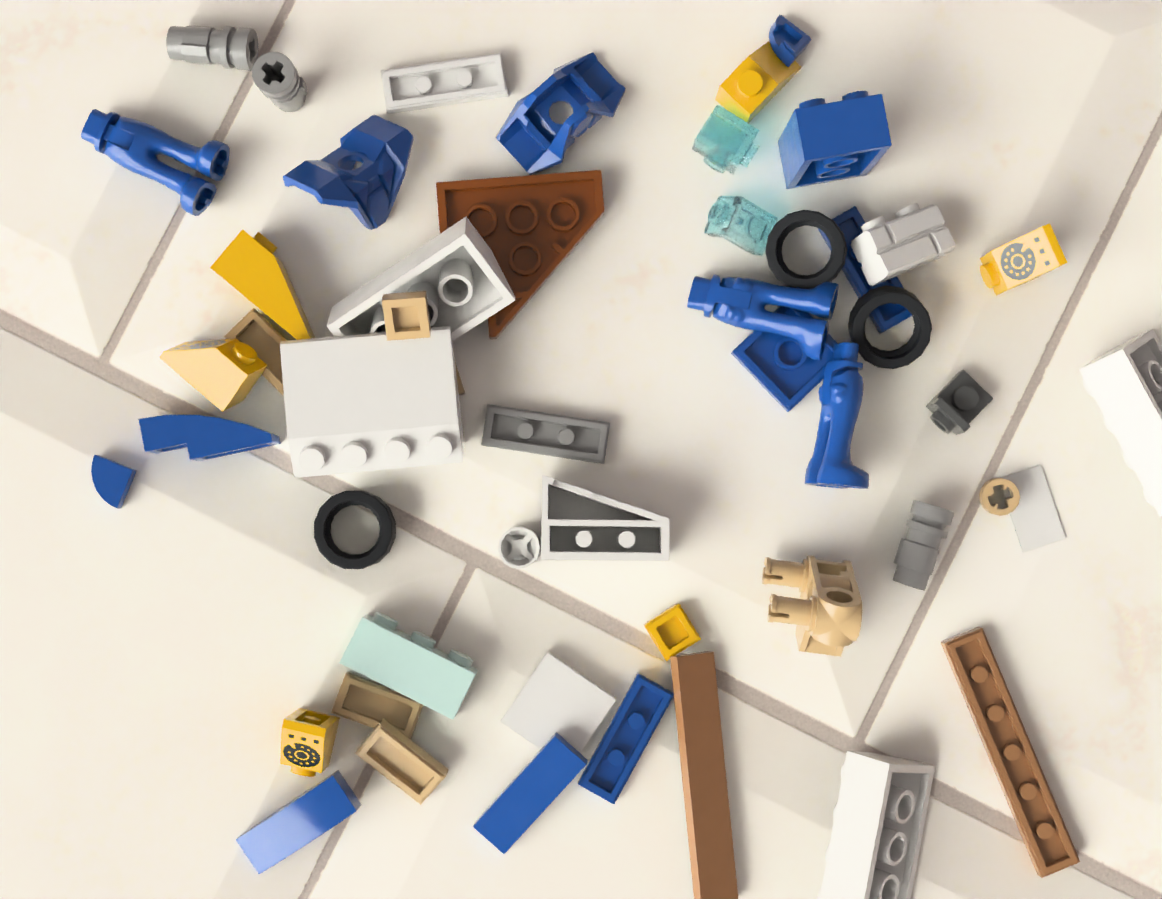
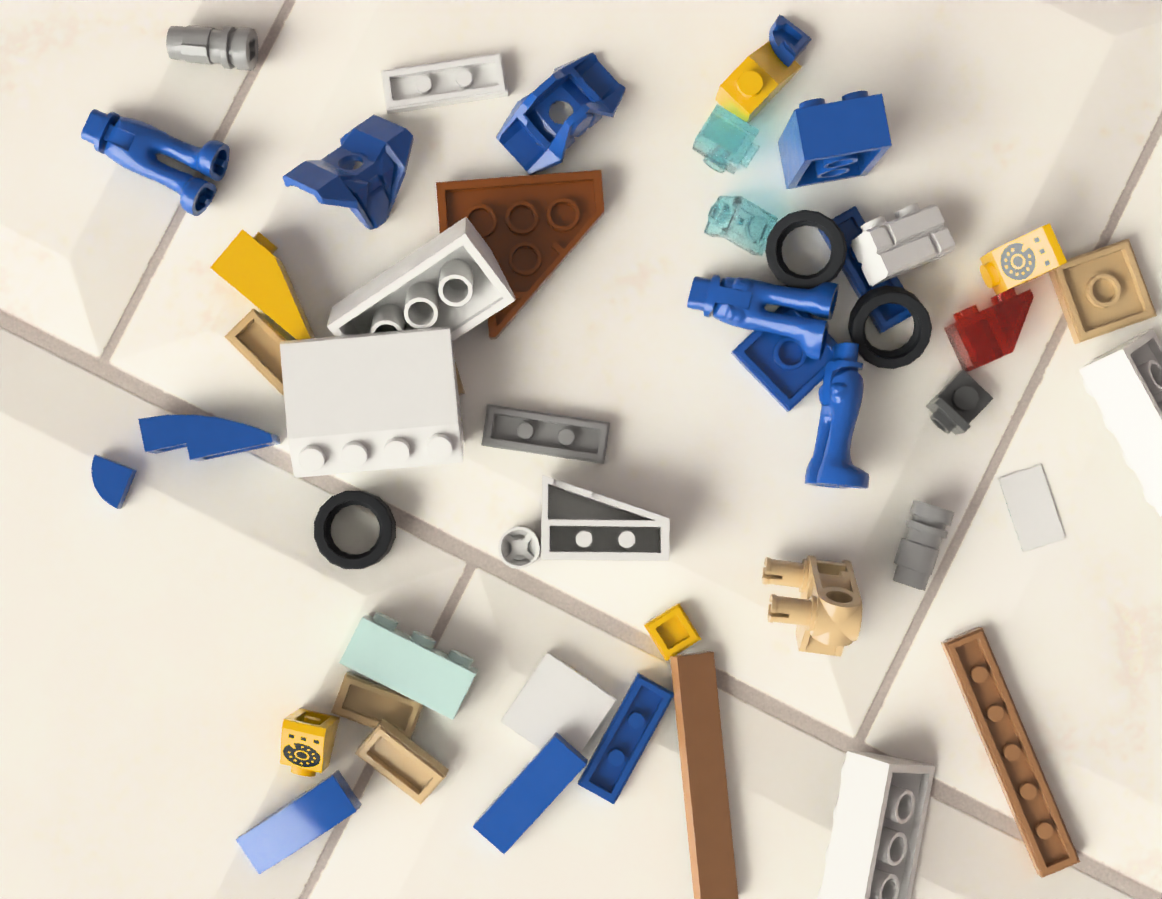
yellow slope [159,338,268,412] -> none
light grey axle [252,52,308,112] -> none
tan plate [382,291,431,341] -> none
tan bush [979,478,1020,516] -> none
none -> clear red slope [944,288,1034,372]
none -> tan tile [1049,238,1157,344]

